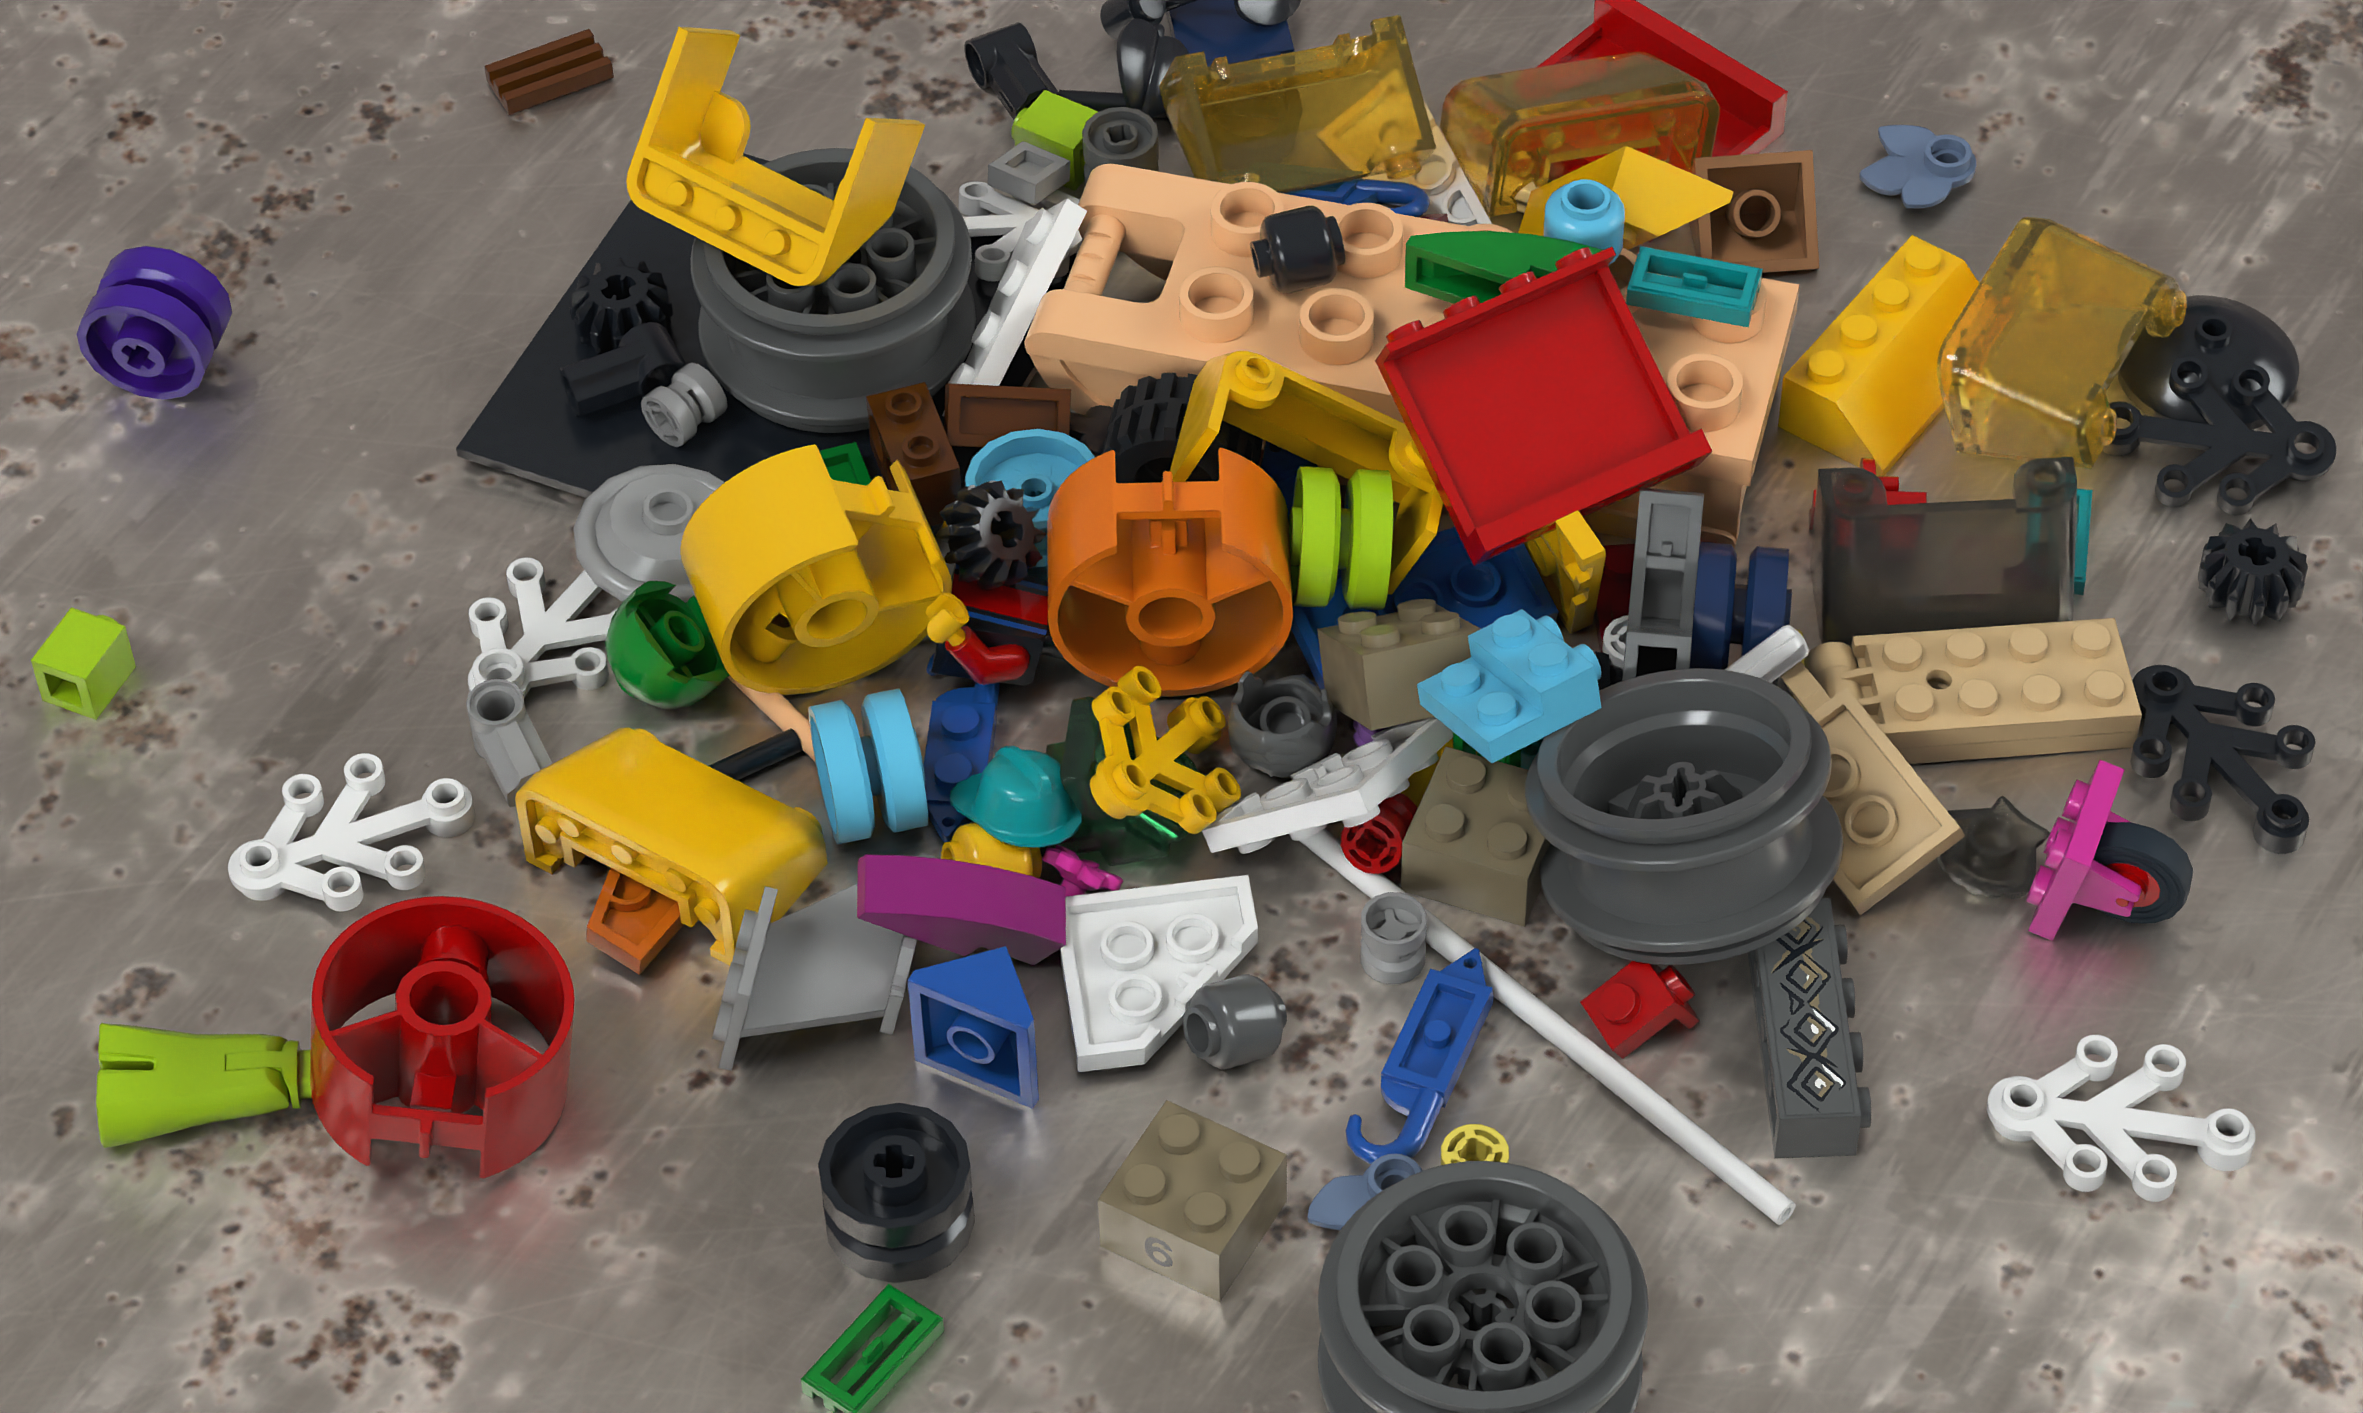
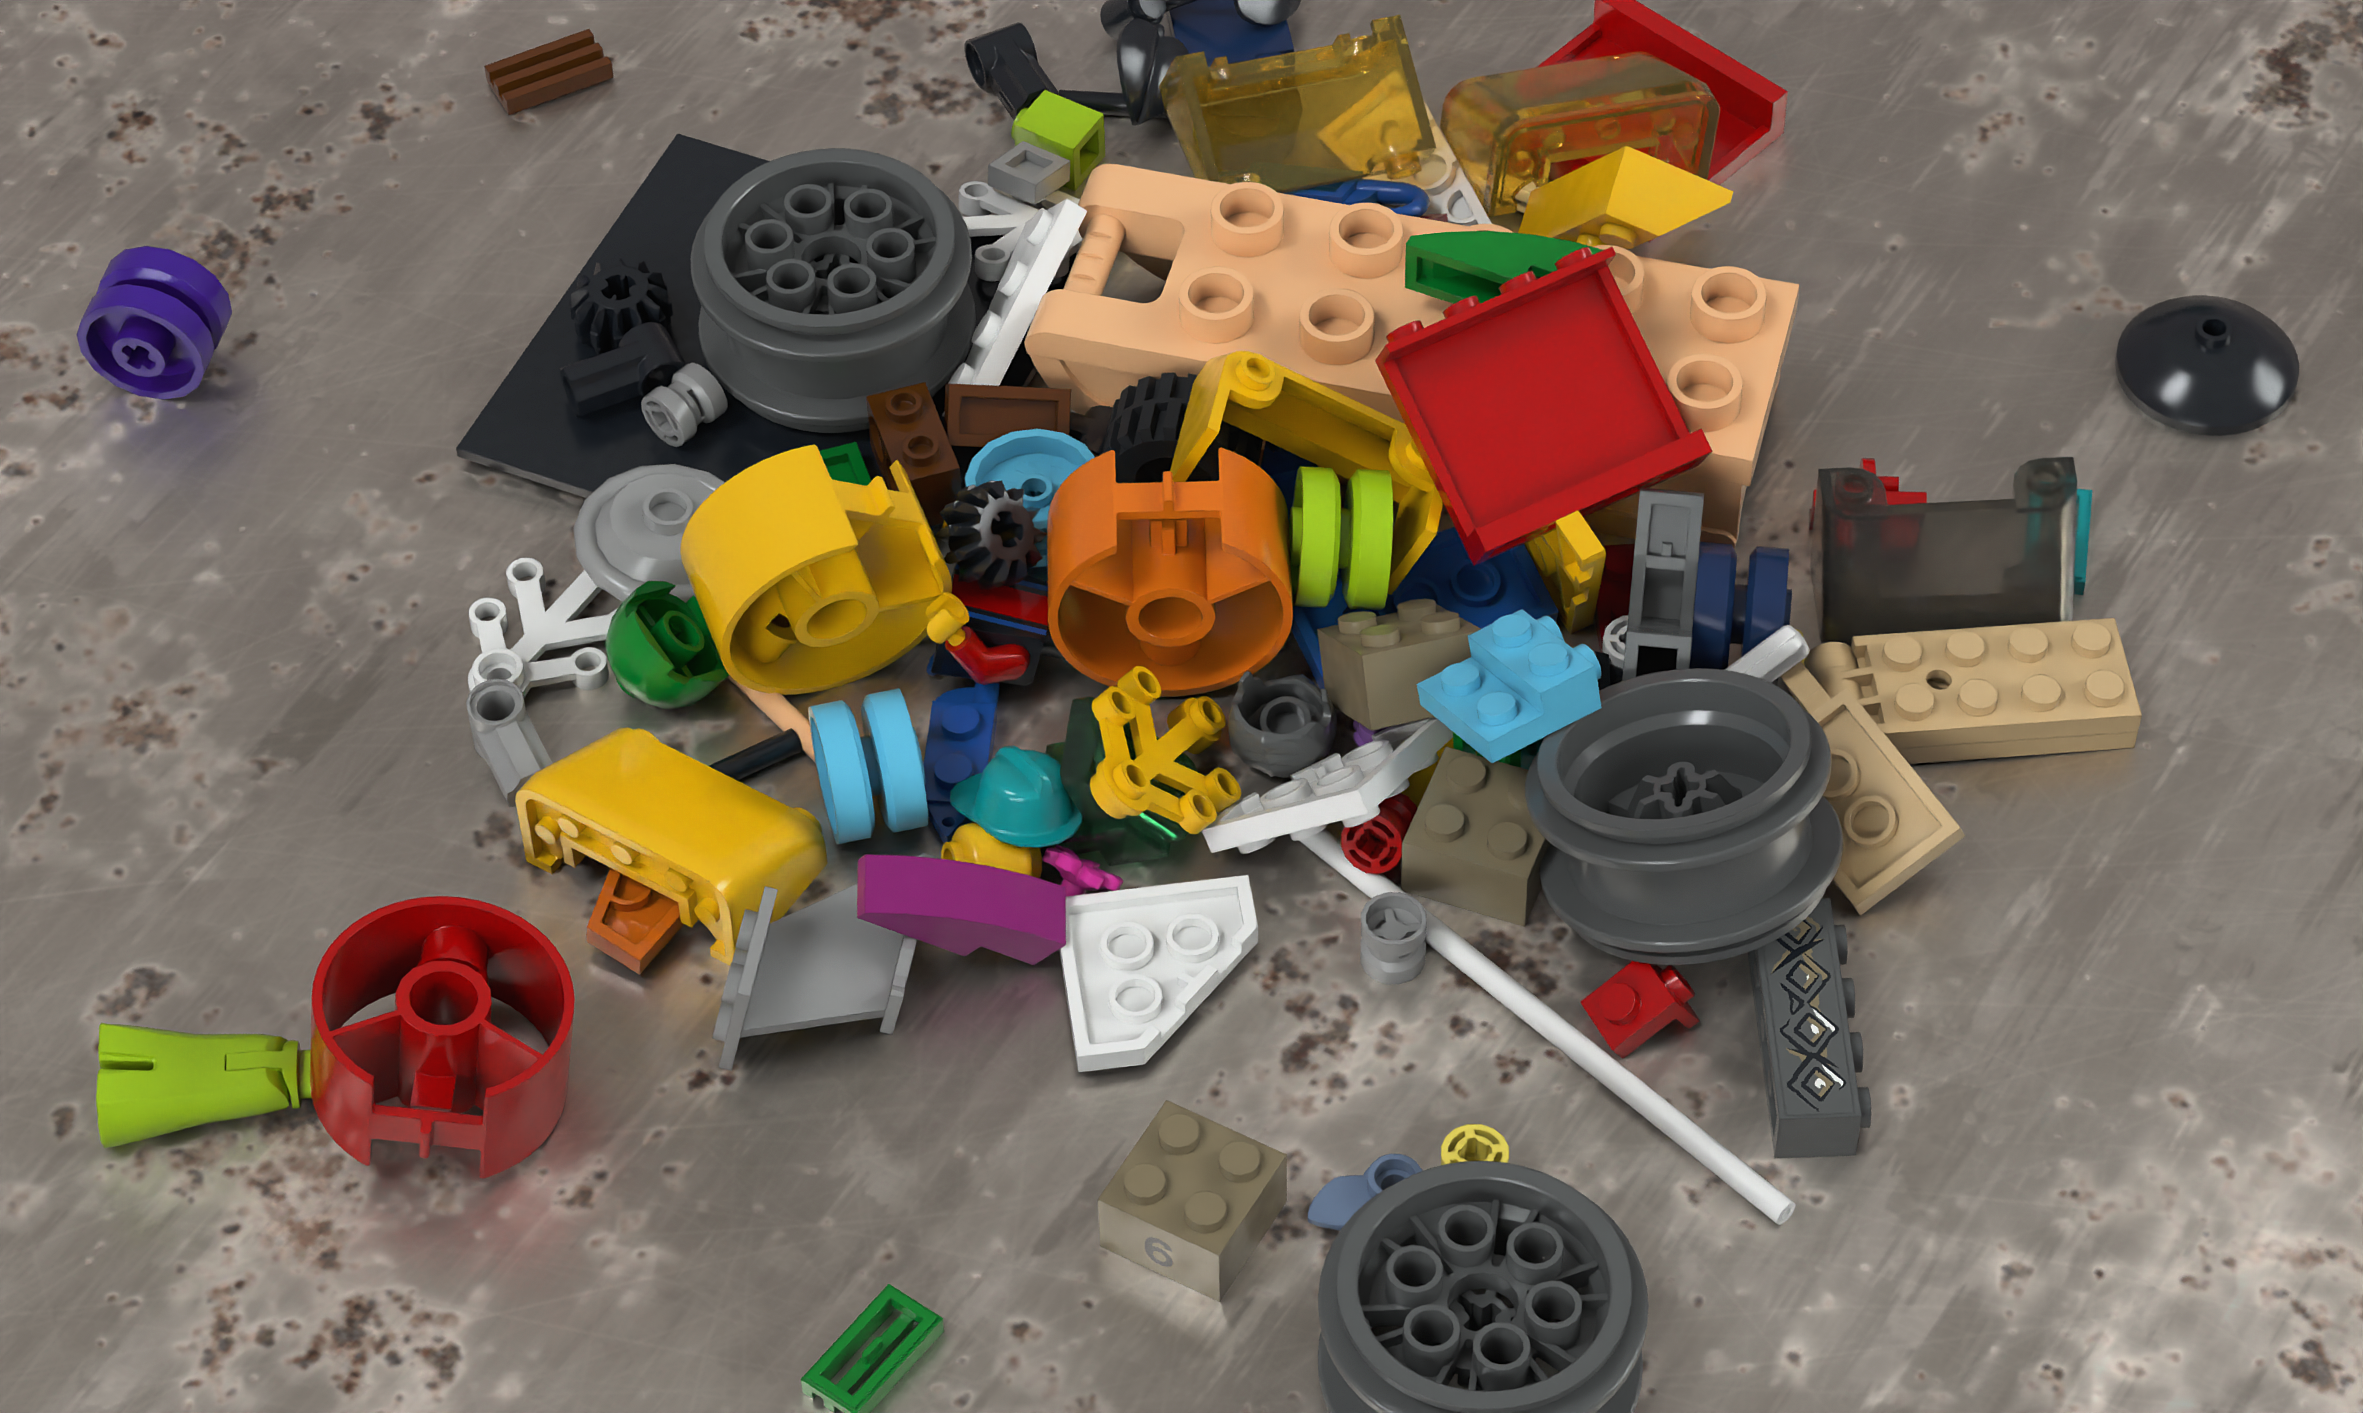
lime brick [31,607,136,720] -> none
white plant [228,753,475,911] -> none
yellow windscreen [626,27,925,286] -> none
black wheel [818,1103,975,1283] -> none
blue slope [907,946,1039,1109] -> none
dark grey wheel [1082,107,1159,187] -> none
dark grey head [1183,974,1287,1070] -> none
black head [1250,206,1345,293] -> none
blue plate [1345,948,1493,1164] -> none
medium azure head [1543,179,1625,266] -> none
teal tile [1626,246,1763,327] -> none
medium nougat slope [1689,150,1819,273] -> none
yellow slope [1778,235,2009,476] -> none
sand blue plate [1859,125,1976,208] -> none
clear smoke animal [1936,796,2050,899] -> none
clear yellow windscreen [1937,217,2187,469] -> none
white plant [1987,1035,2255,1202] -> none
dark pink plate [2026,760,2193,941] -> none
black plant [2093,356,2336,515] -> none
black plant [2130,665,2315,854] -> none
black gear [2198,518,2308,626] -> none

